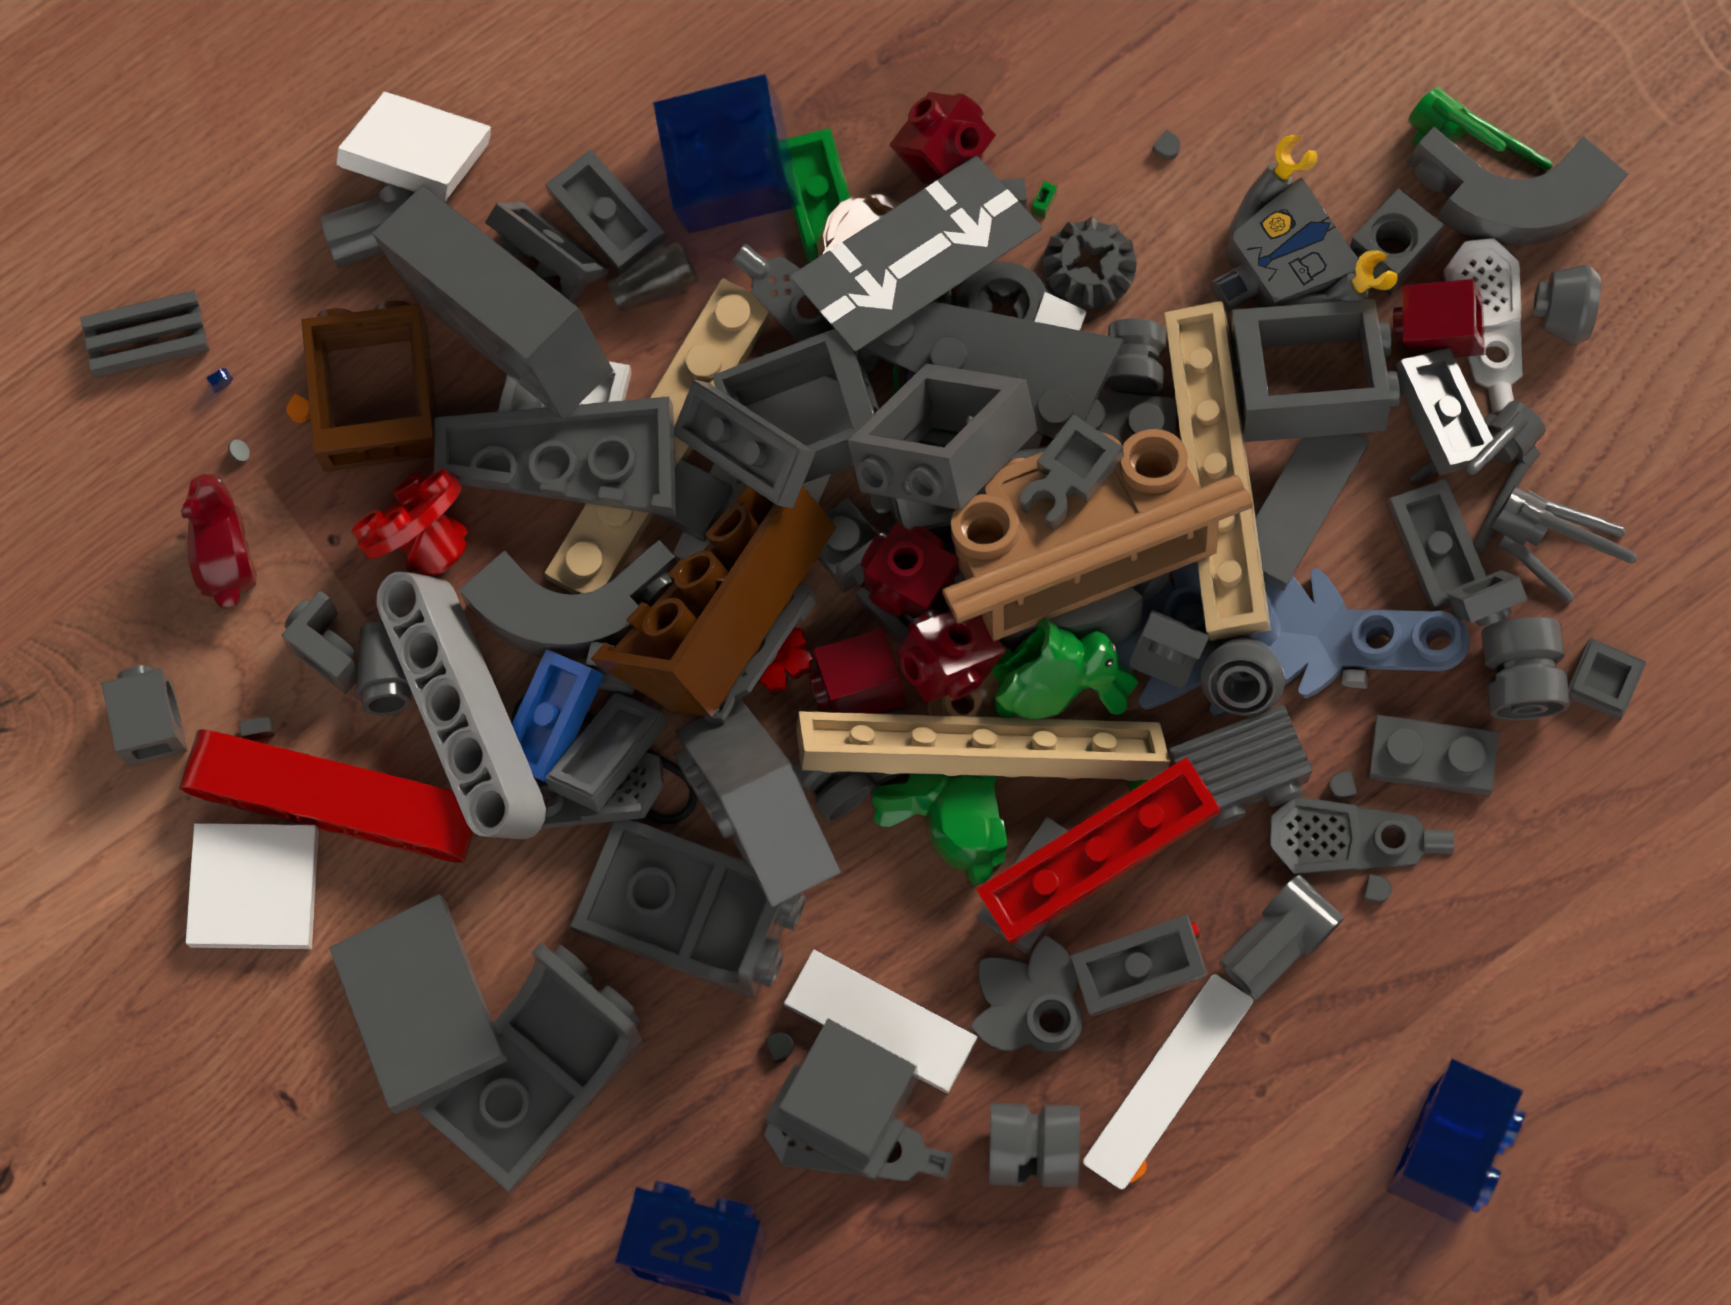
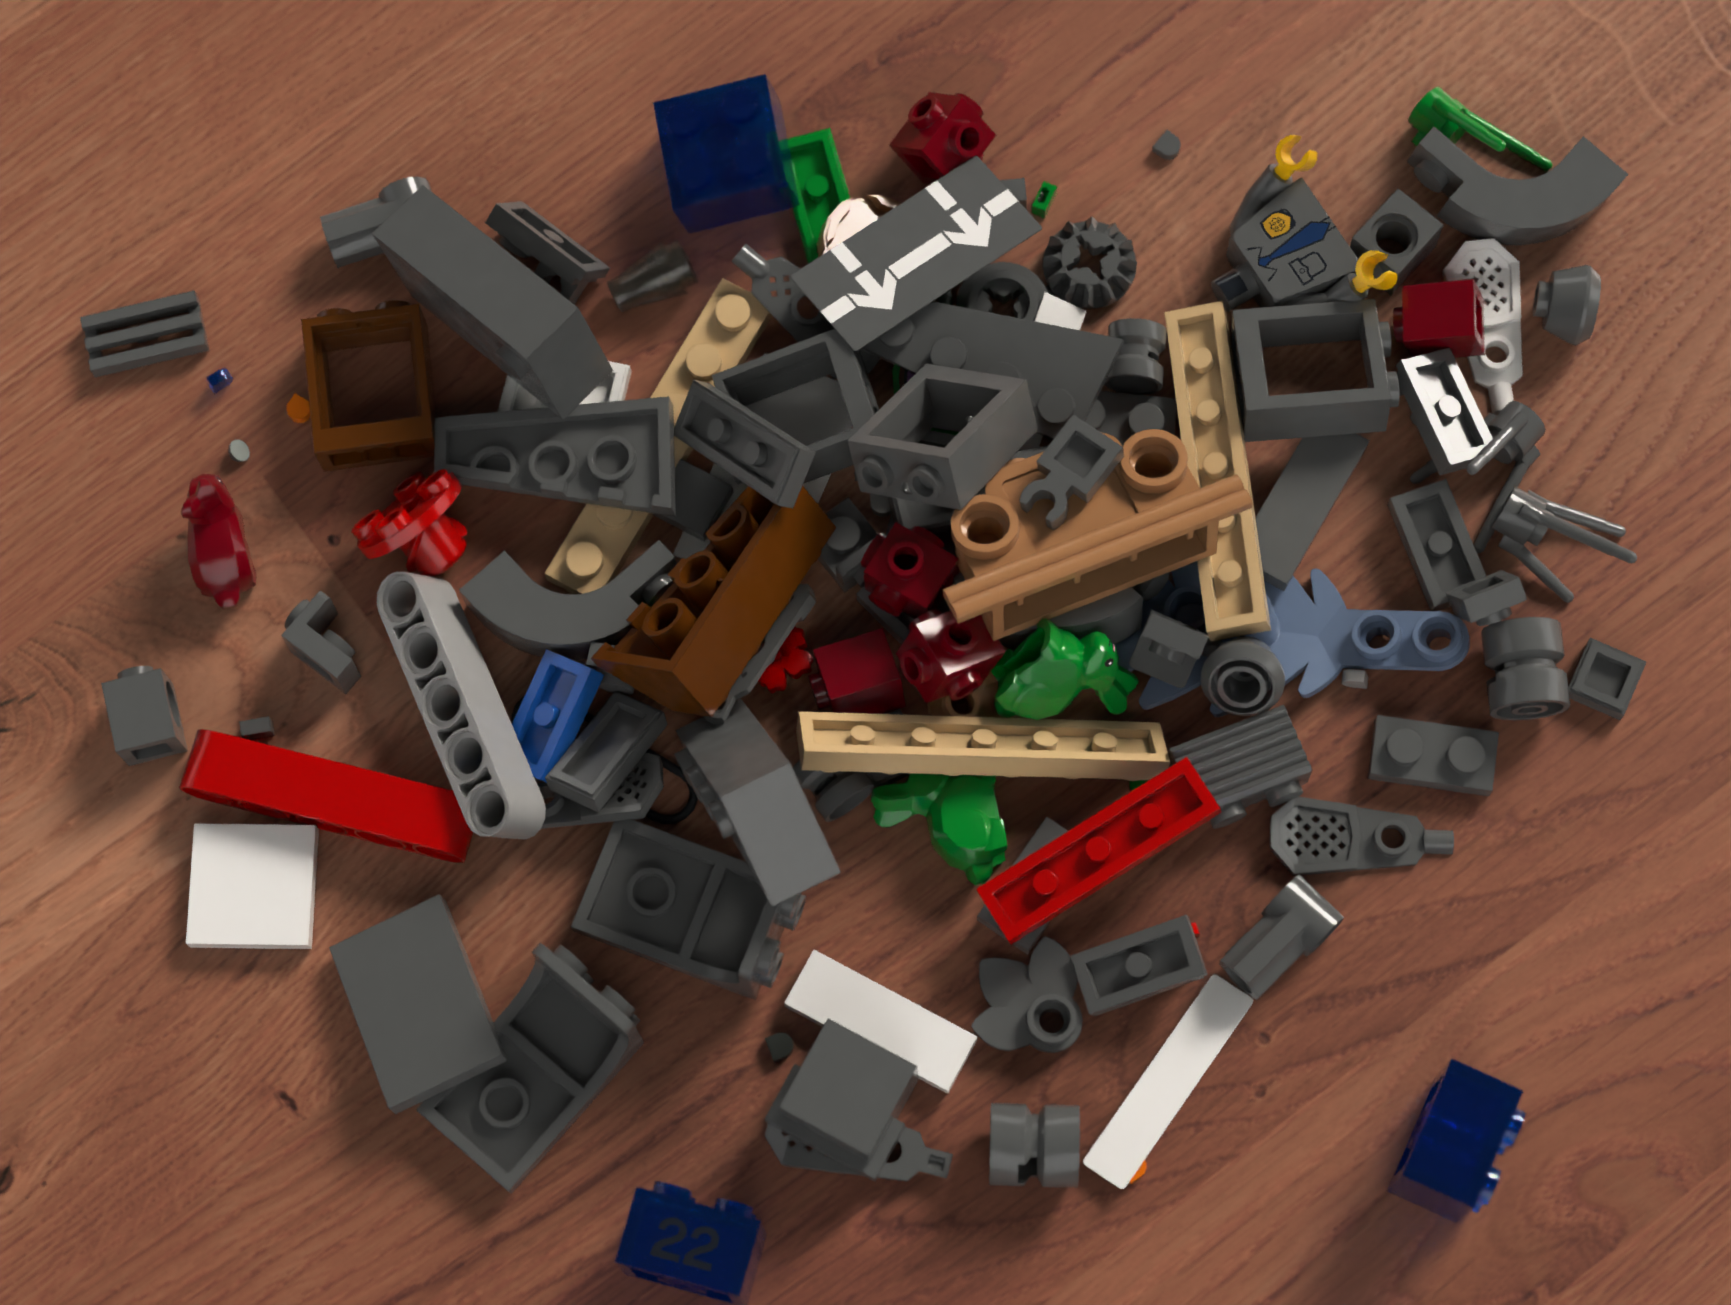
white tile [336,92,491,201] -> none
dark grey cone [355,621,413,715] -> none
dark grey plate [545,149,666,275] -> none
dark grey piece [1329,771,1357,799] -> none
dark grey piece [1364,874,1392,903] -> none

